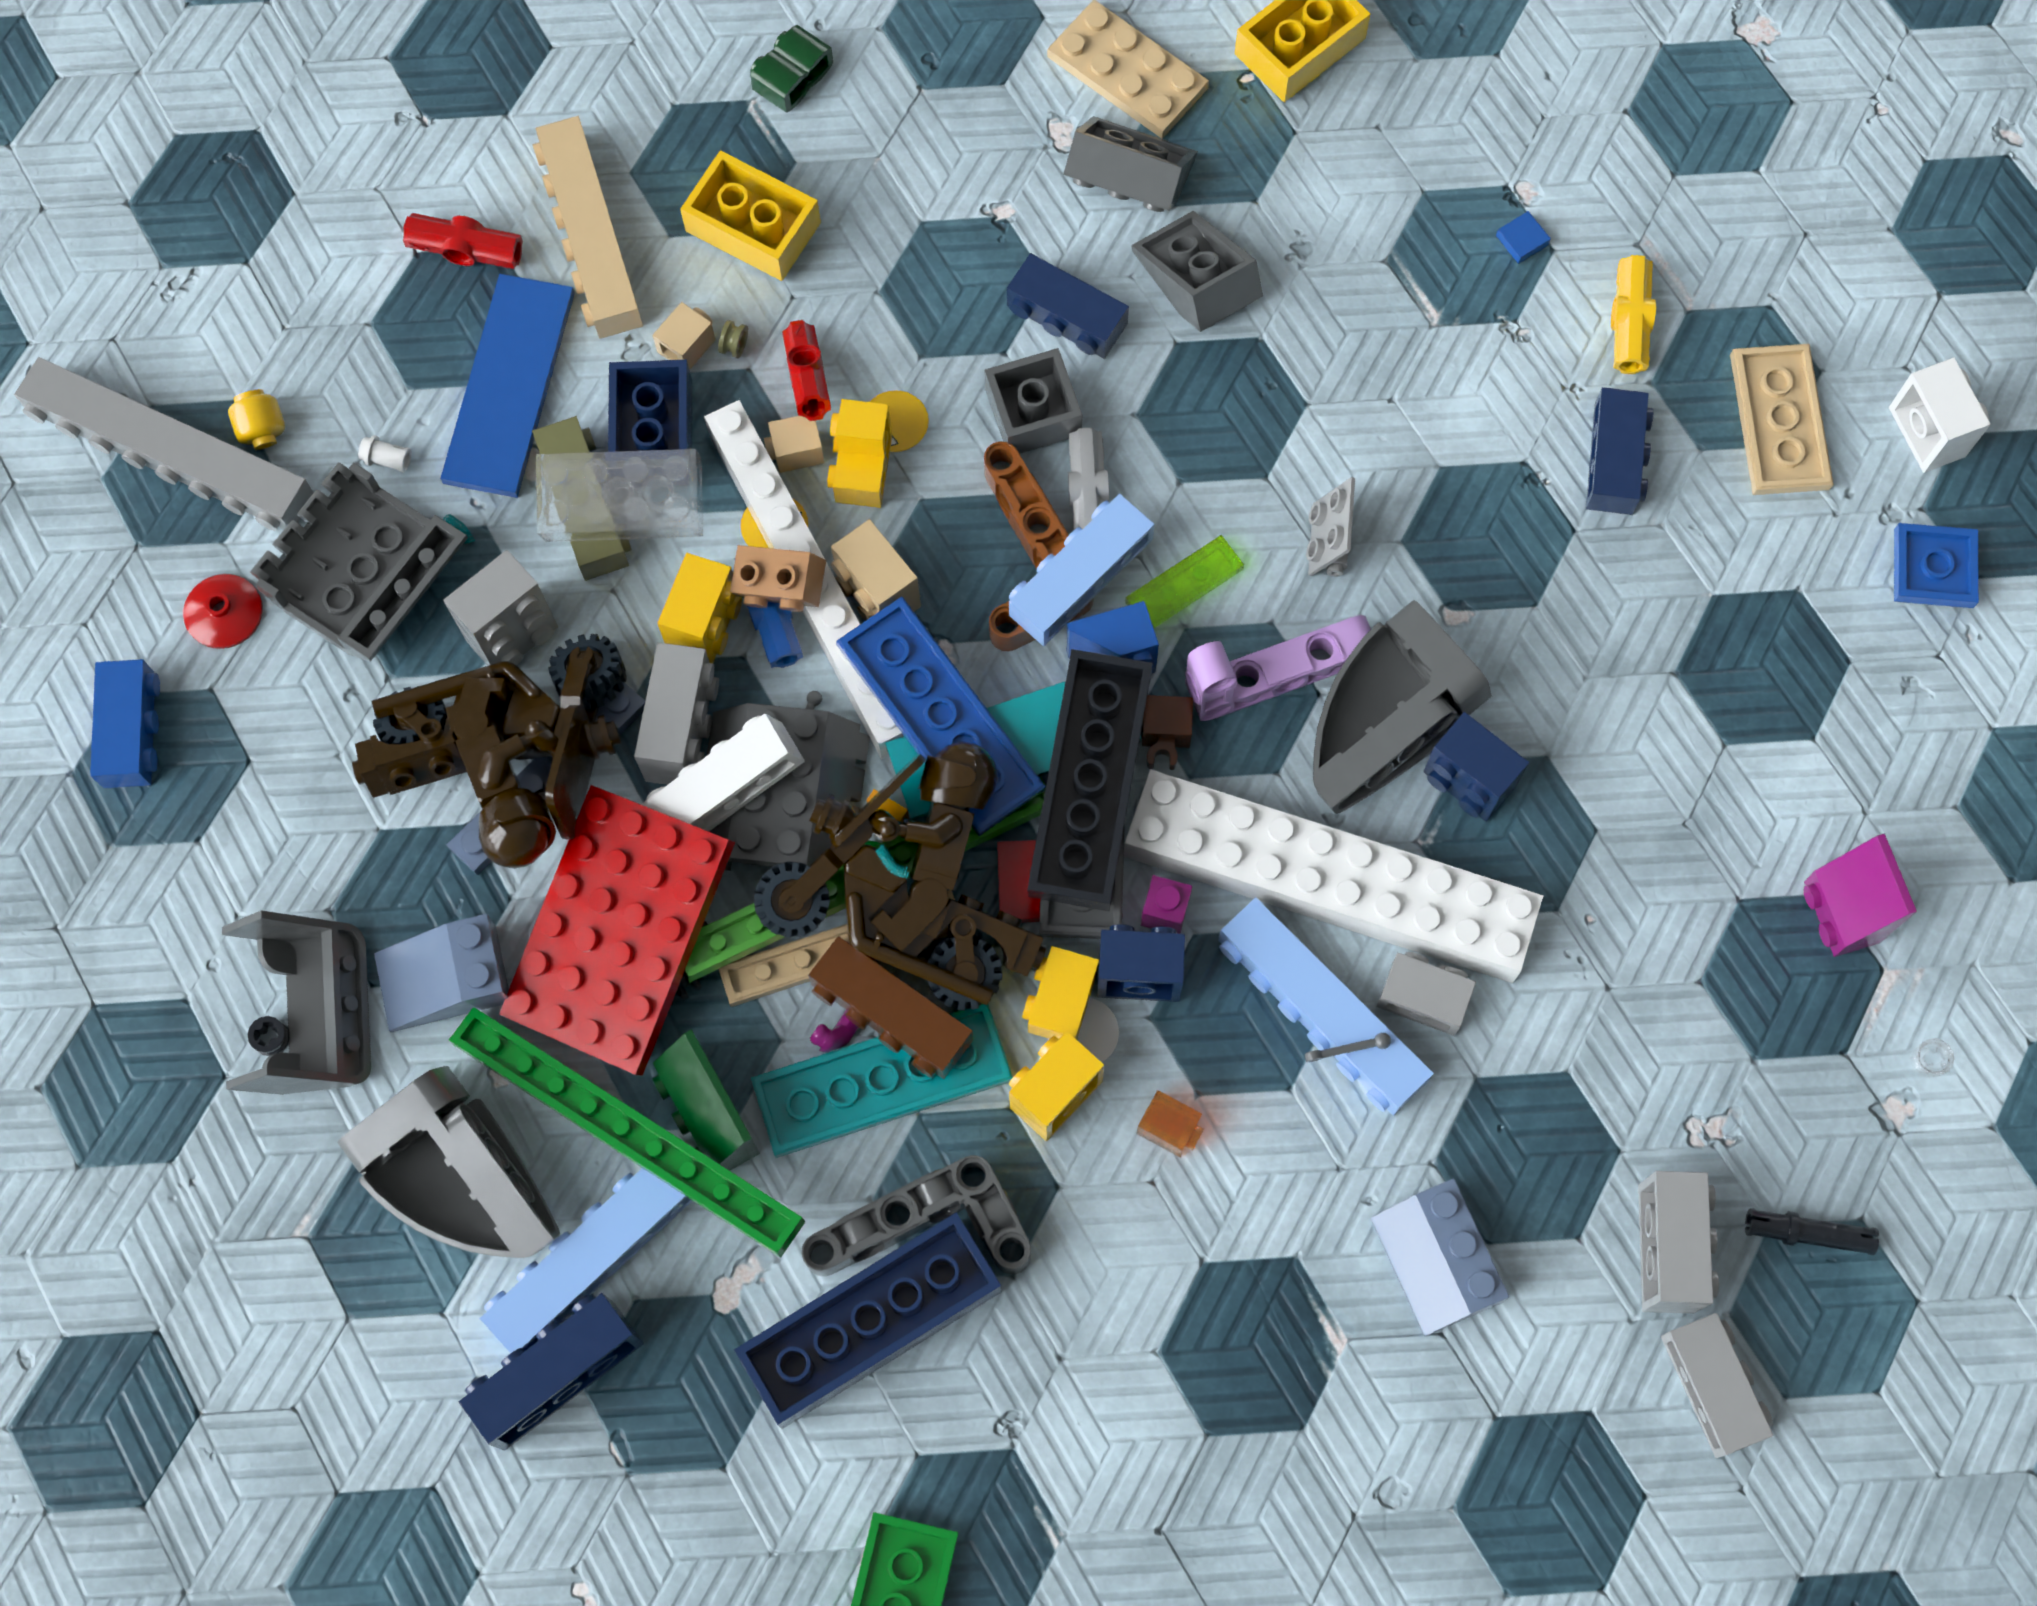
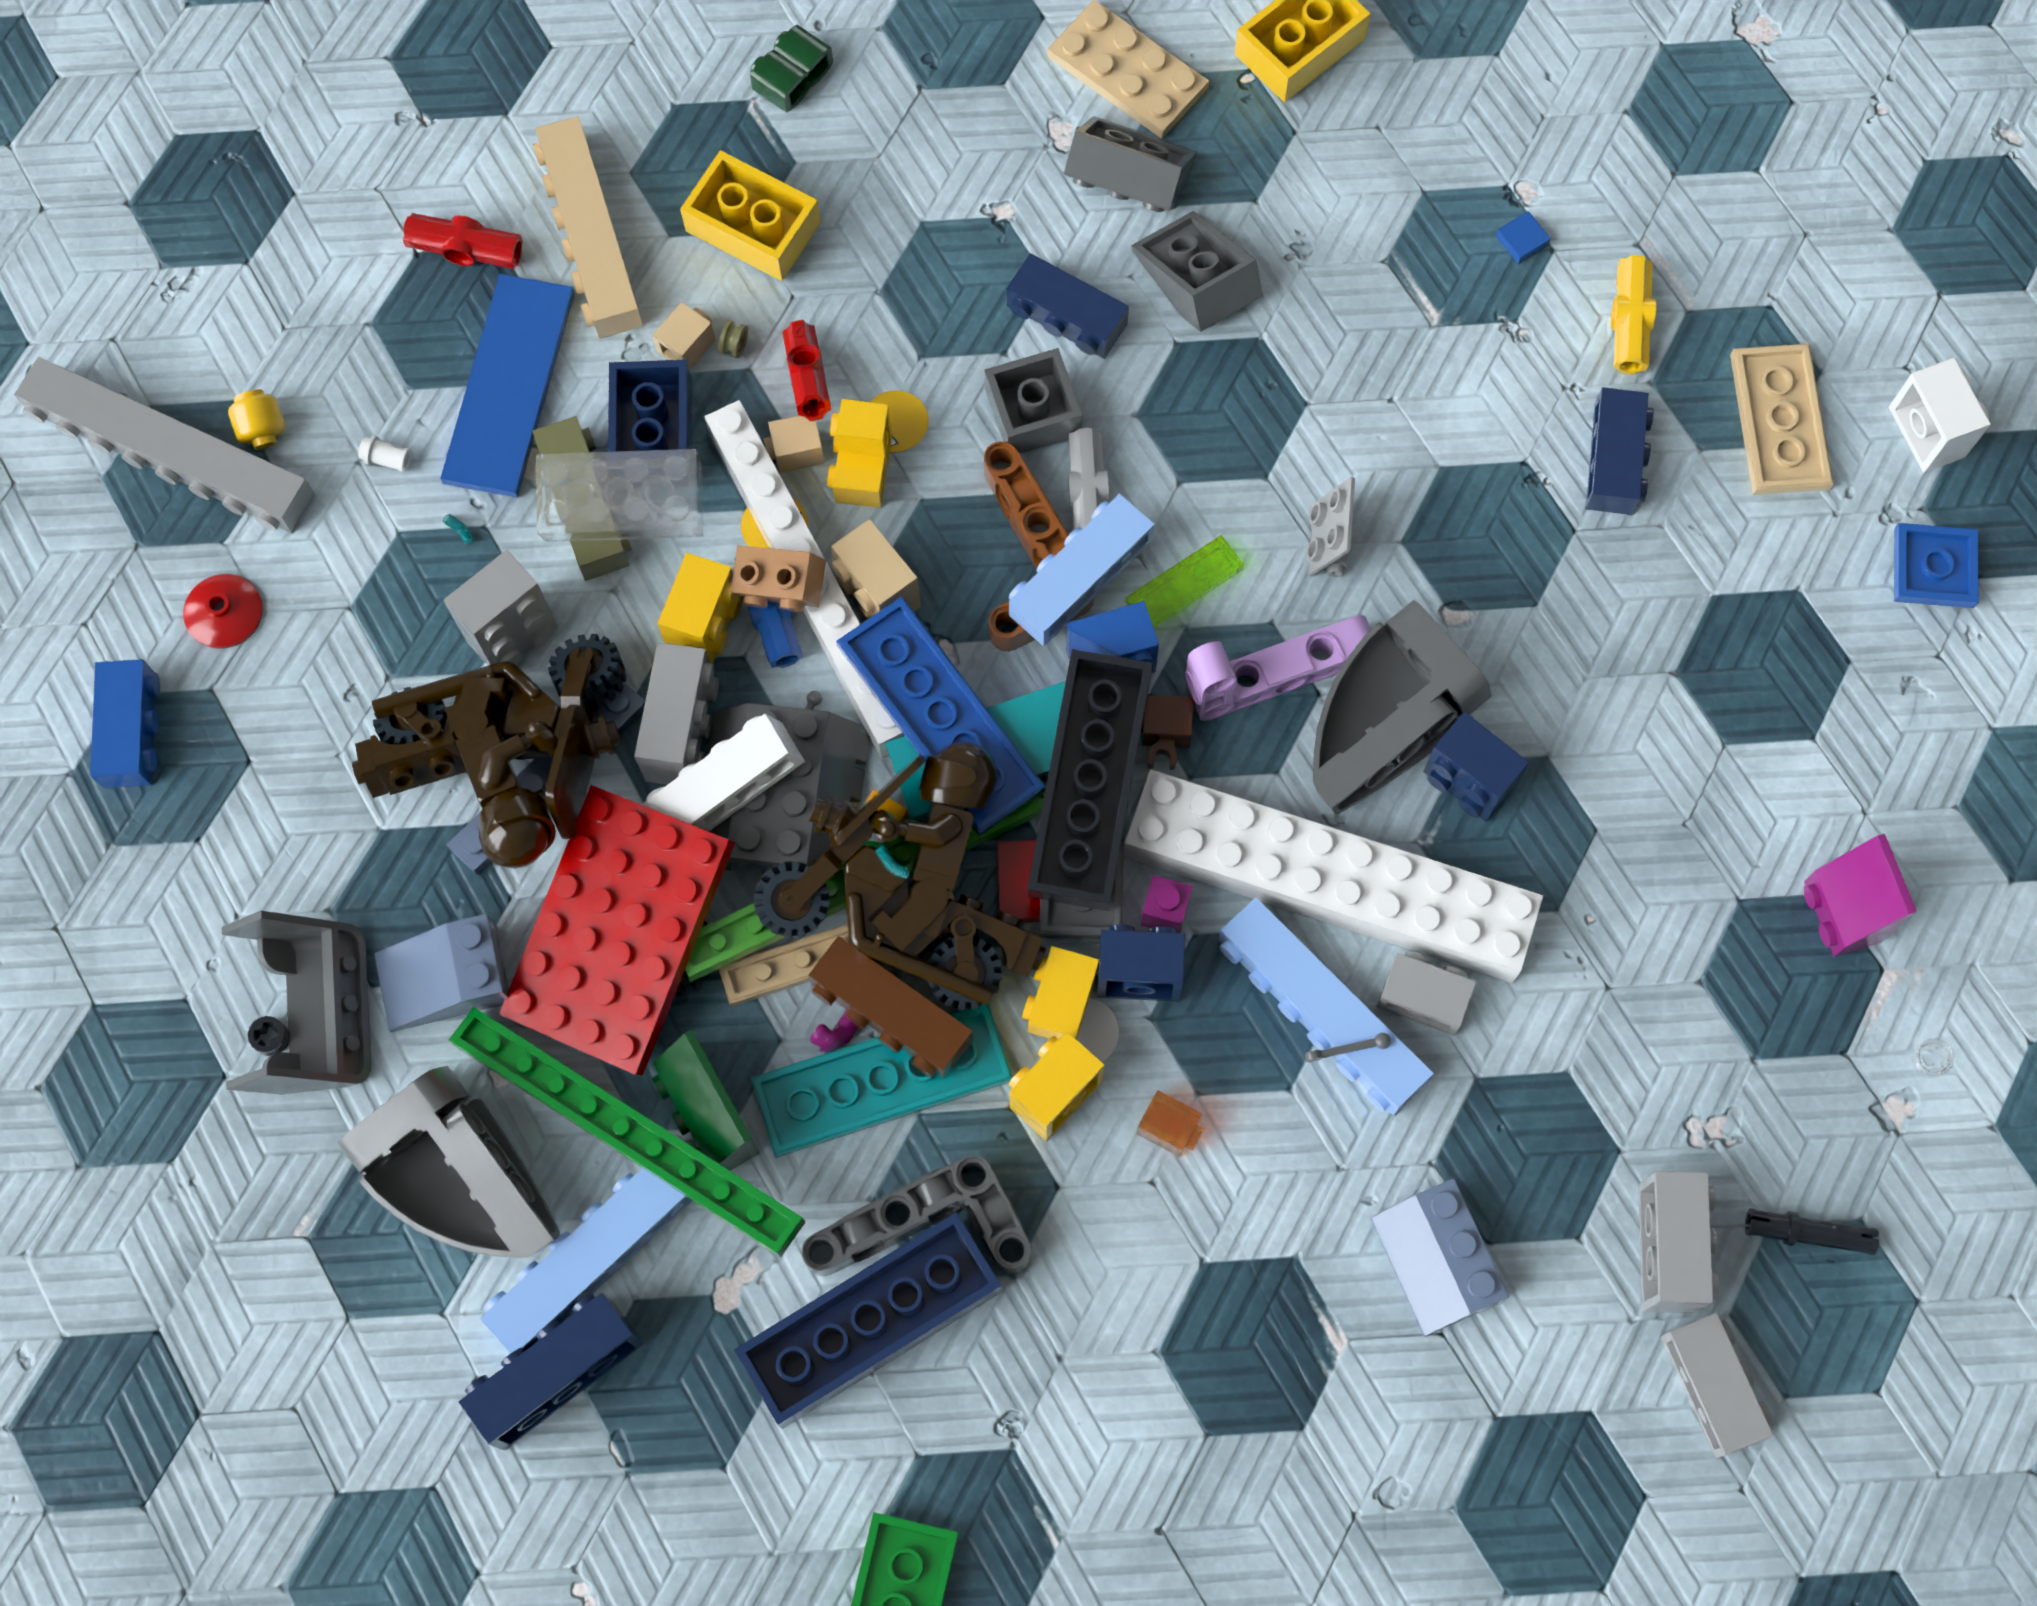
dark grey slope [250,462,468,662] -> none

